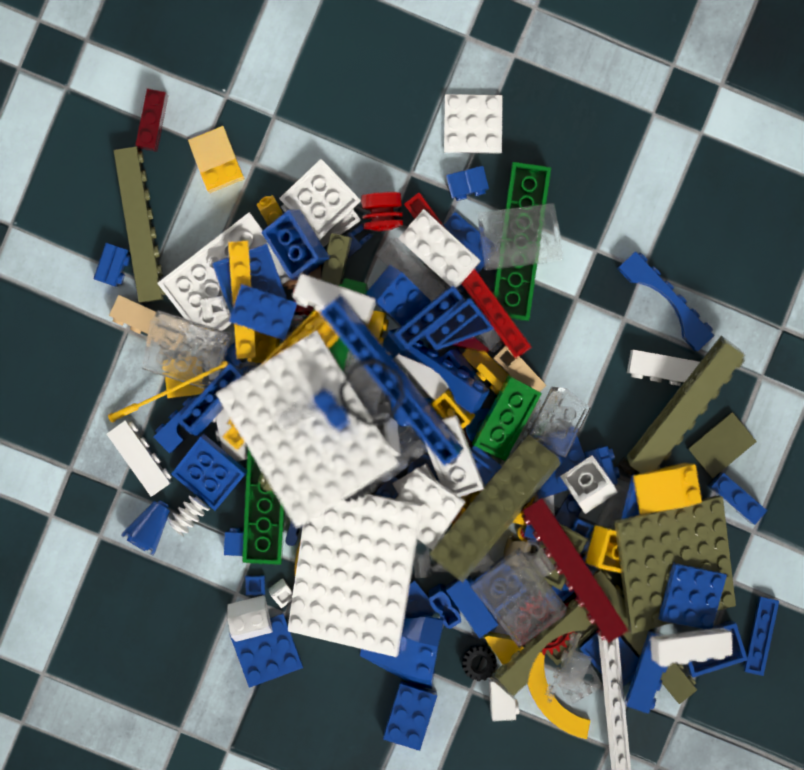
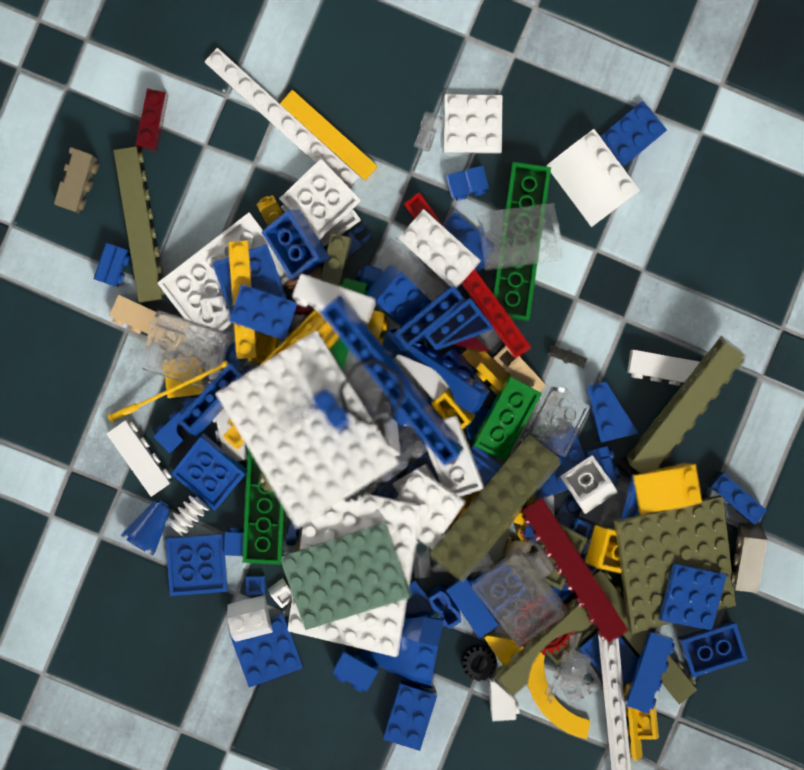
yellow slope [188,126,245,193] -> none
red wheel [361,192,403,231] -> none
blue arch [617,251,715,352] -> none
white brick [651,628,732,666] -> none
olive tile [688,412,757,478] -> none
blue plate [743,596,779,676] -> none
none -> dark tan wedge [54,147,100,214]
none -> blue plate [166,534,228,596]
none -> white plate [205,48,359,188]
none -> yellow tile [280,90,378,181]
none -> sand green plate [281,522,412,630]
none -> blue brick [333,647,378,692]
none -> blue head [356,265,383,289]
none -> clear piece [414,111,444,152]
none -> white slope [546,129,640,227]
none -> clear smoke pin [547,344,588,369]
none -> blue wedge [585,382,638,442]
none -> blue plate [600,101,667,167]
none -> yellow bracket [624,681,659,761]
none -> wedge [731,522,768,593]

